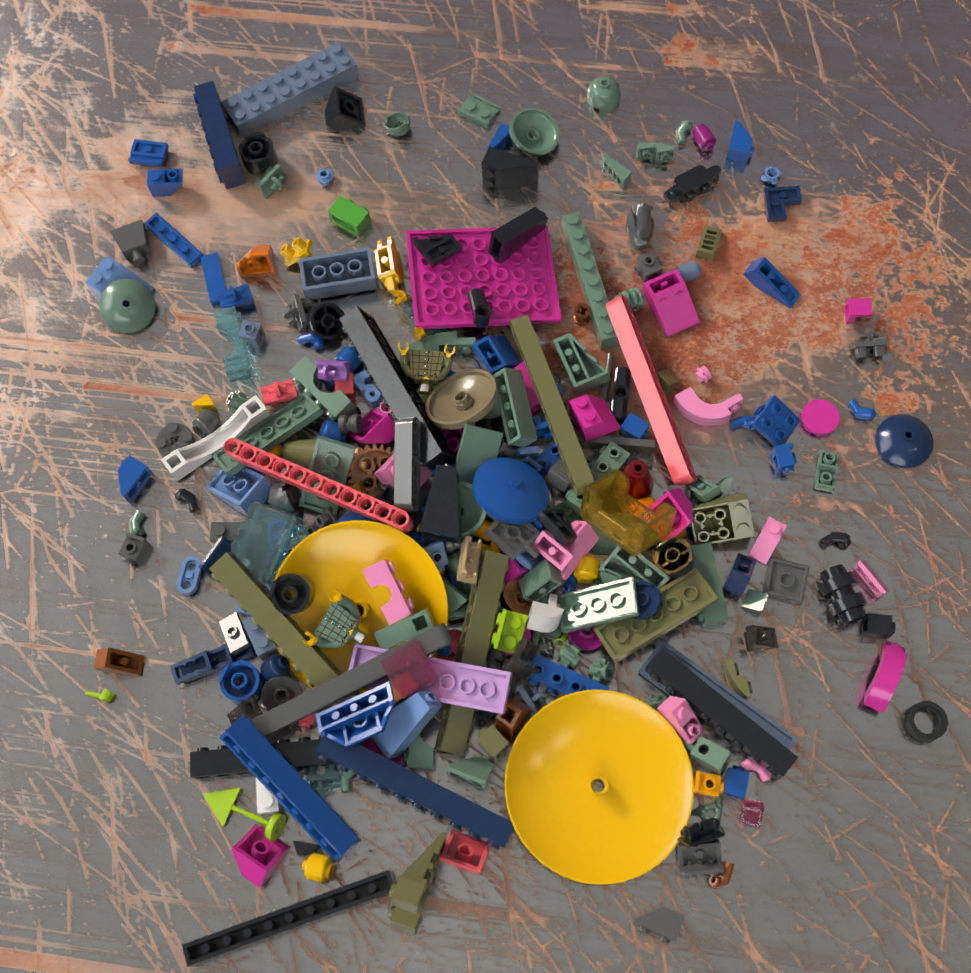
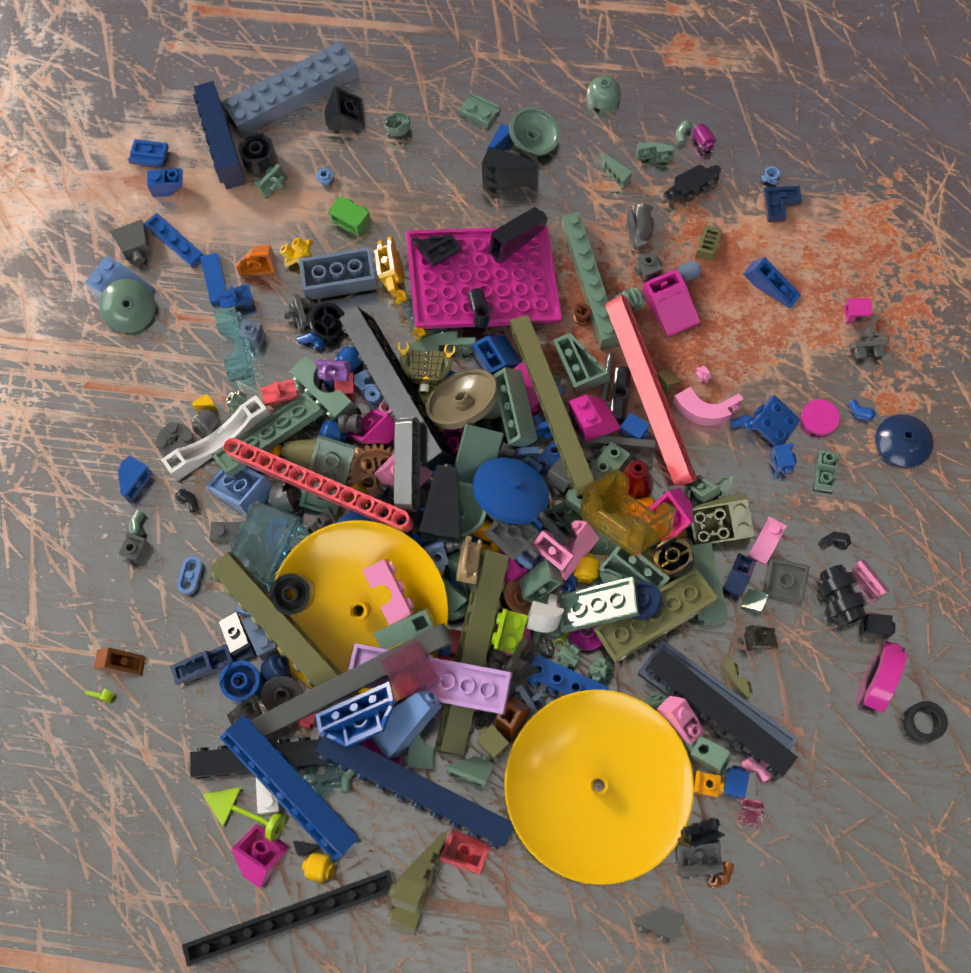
dark blue plate [198,536,238,578] -> none
sand green torso [302,588,367,648] -> none
sand green piece [691,794,726,834] -> none
blue slope [726,120,755,164] -> none

